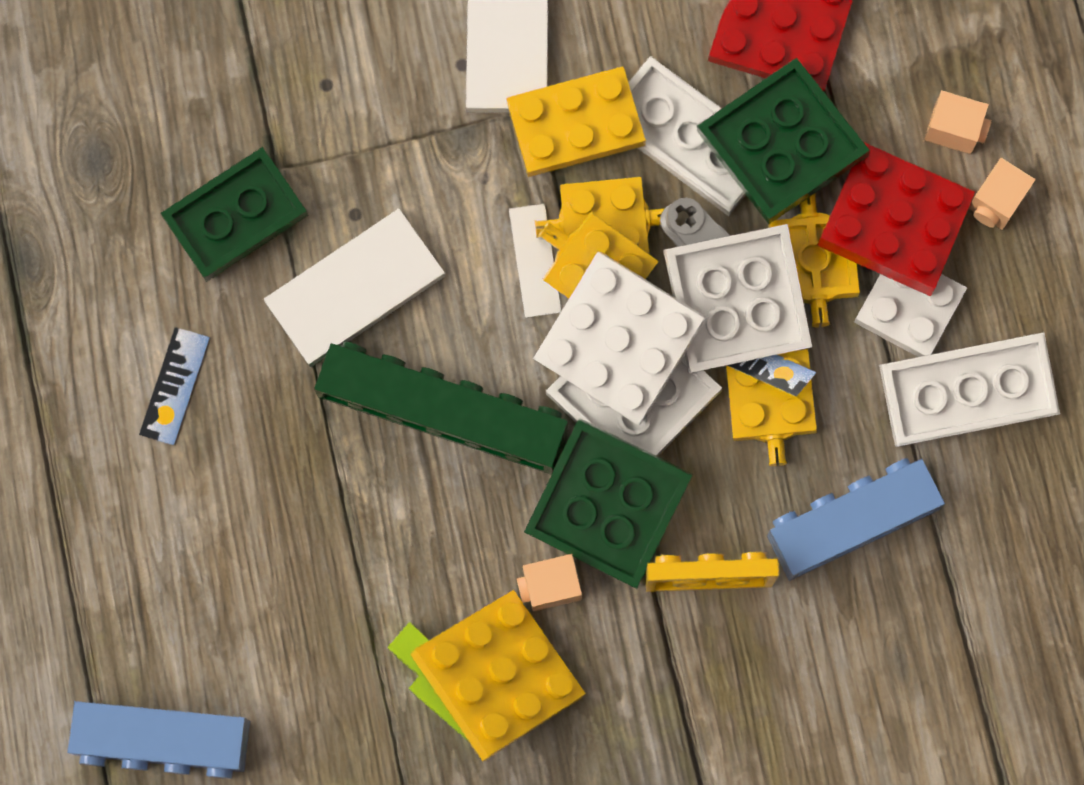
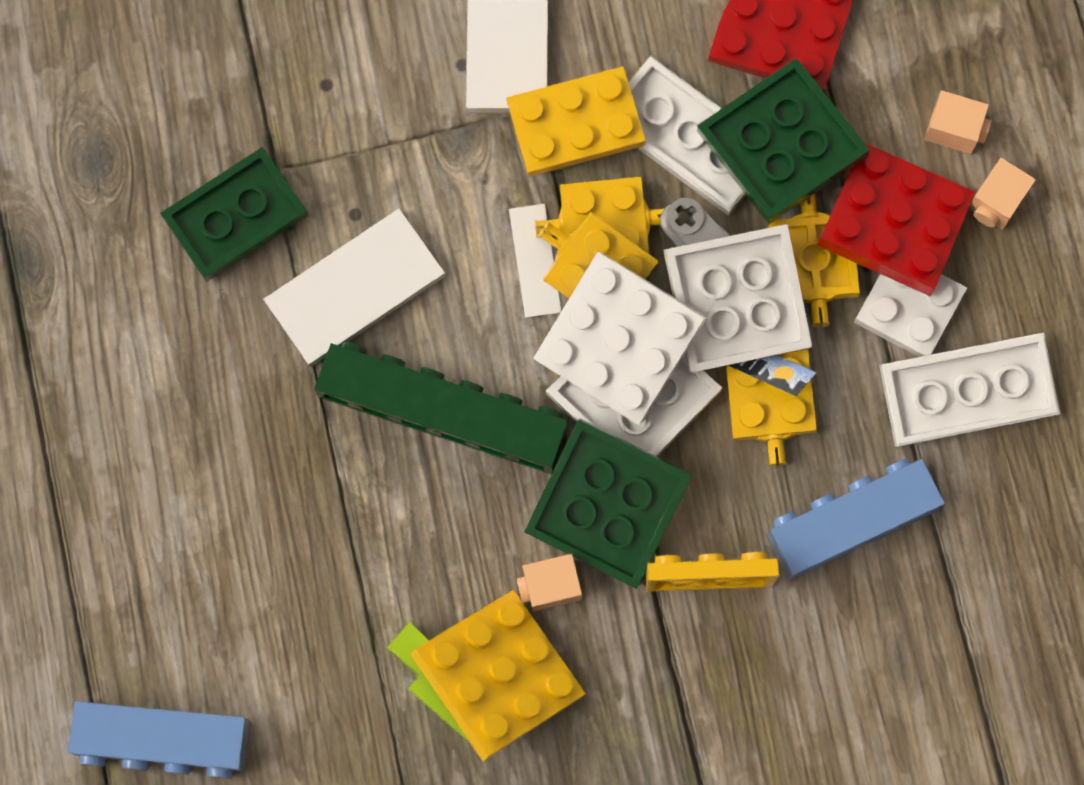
sticker [139,327,210,445] -> none

